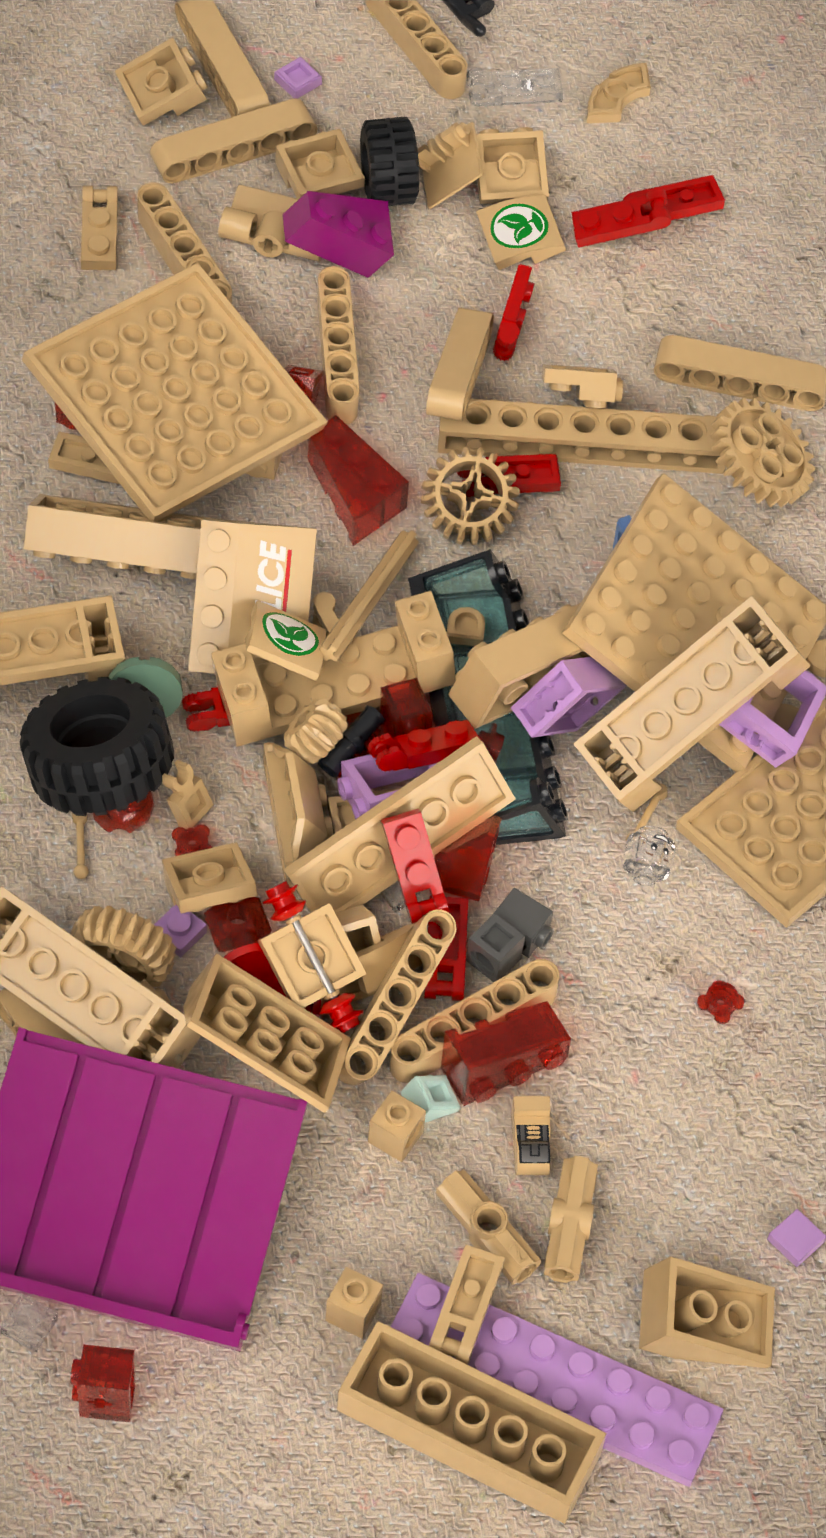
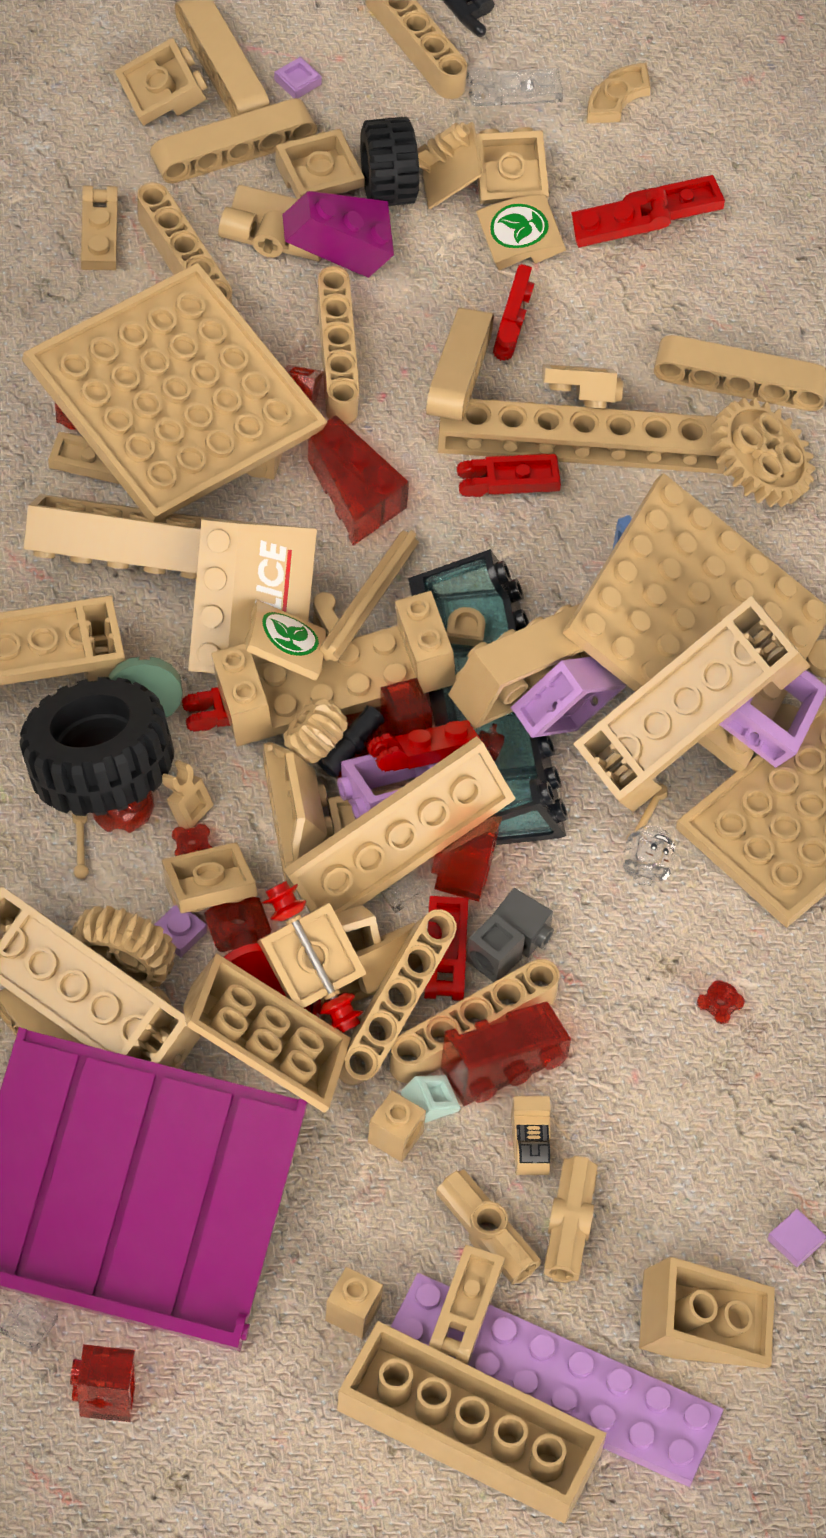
plate [381,808,450,924] -> none
tan gear [421,446,520,545] -> none

